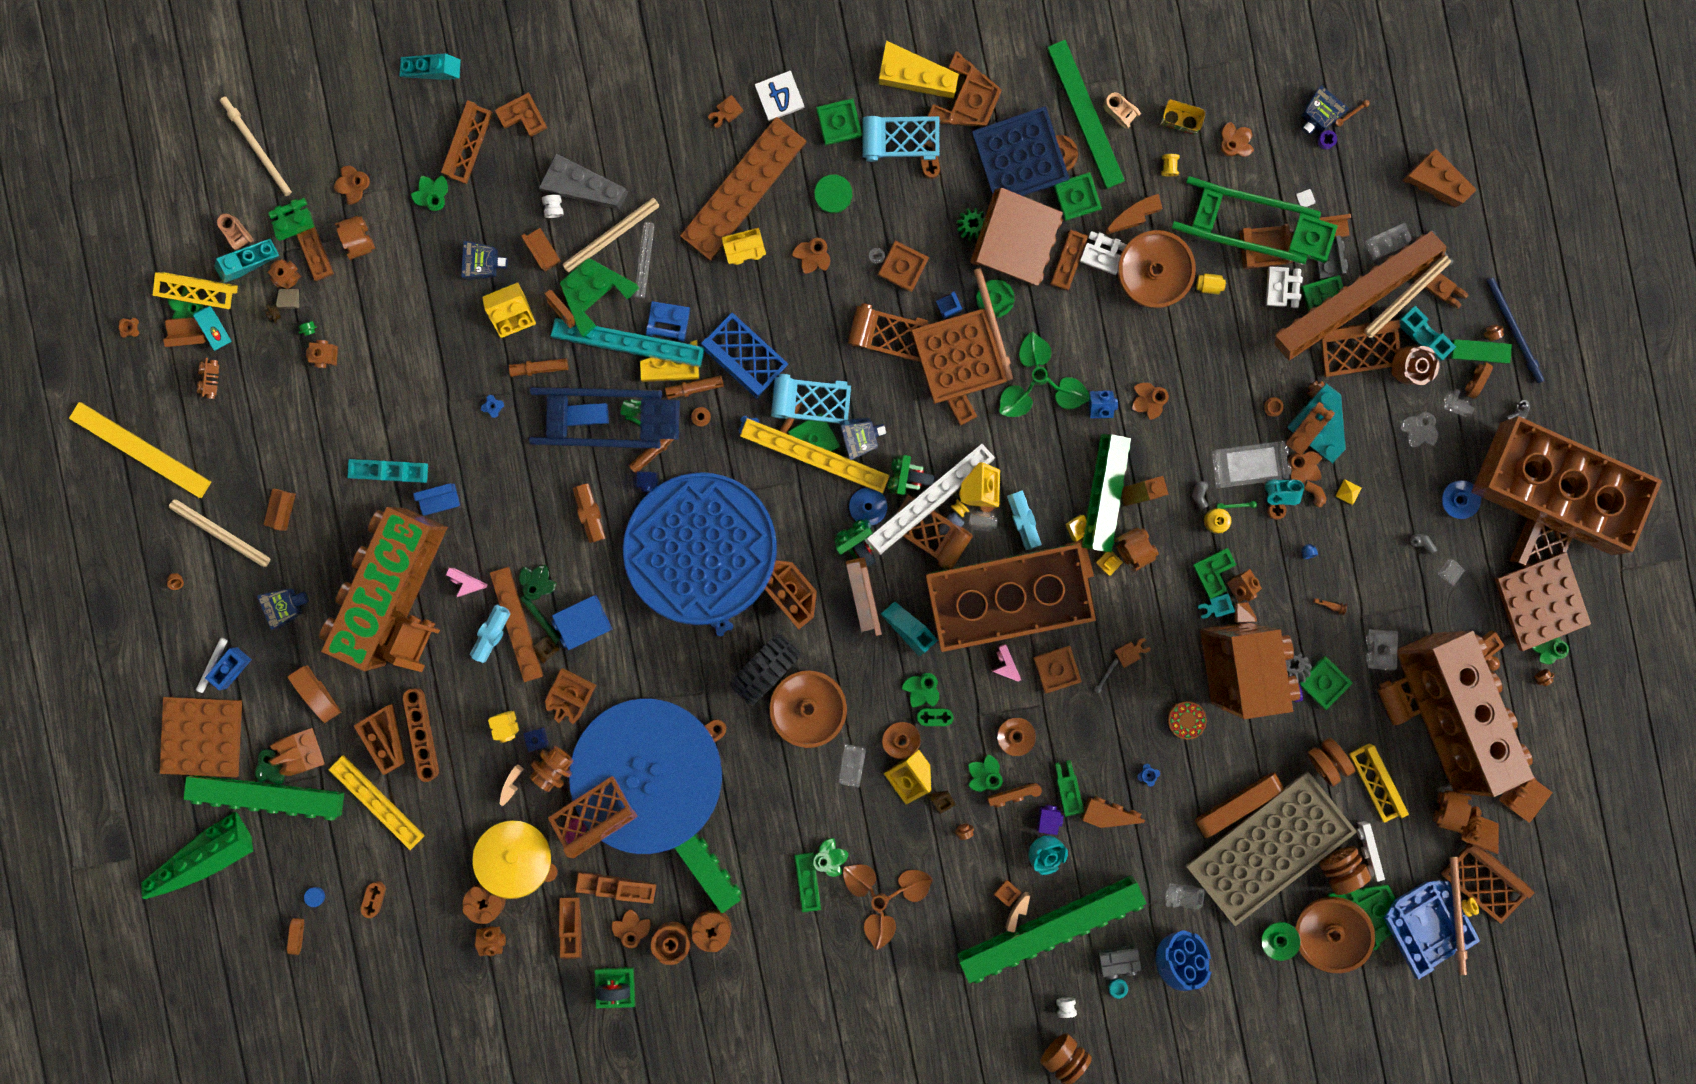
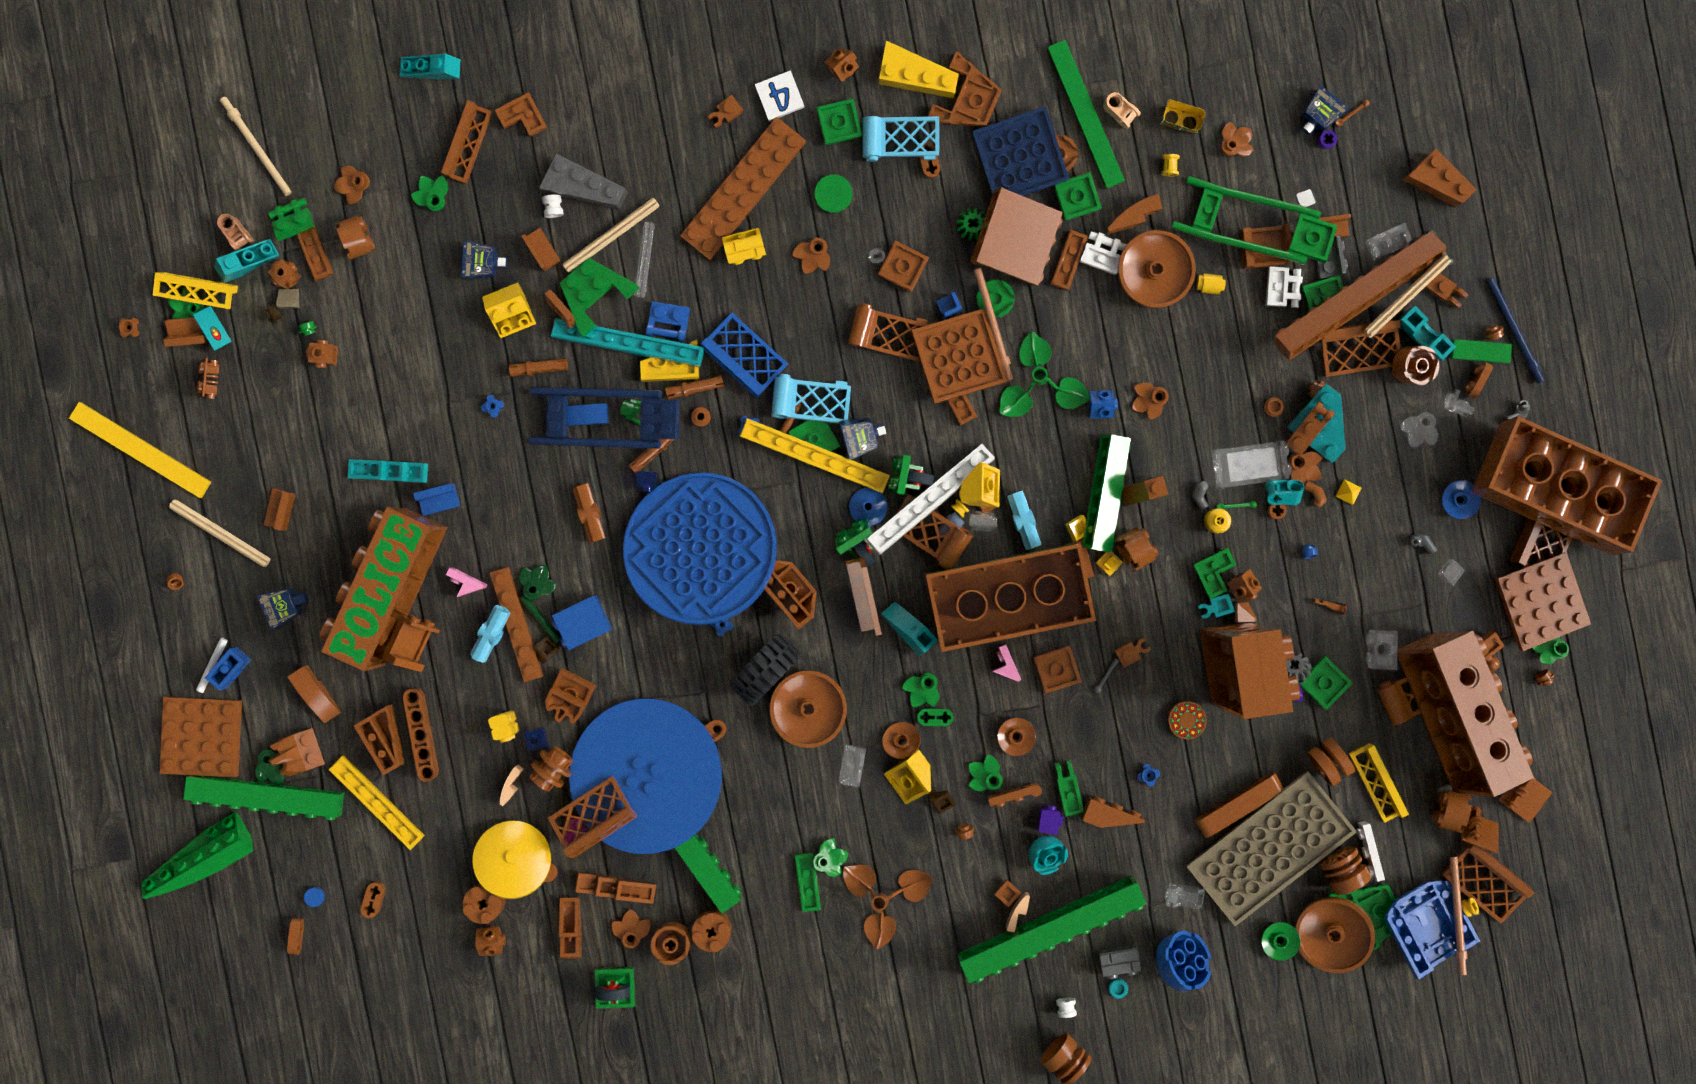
none -> dark orange brick [824,47,859,82]

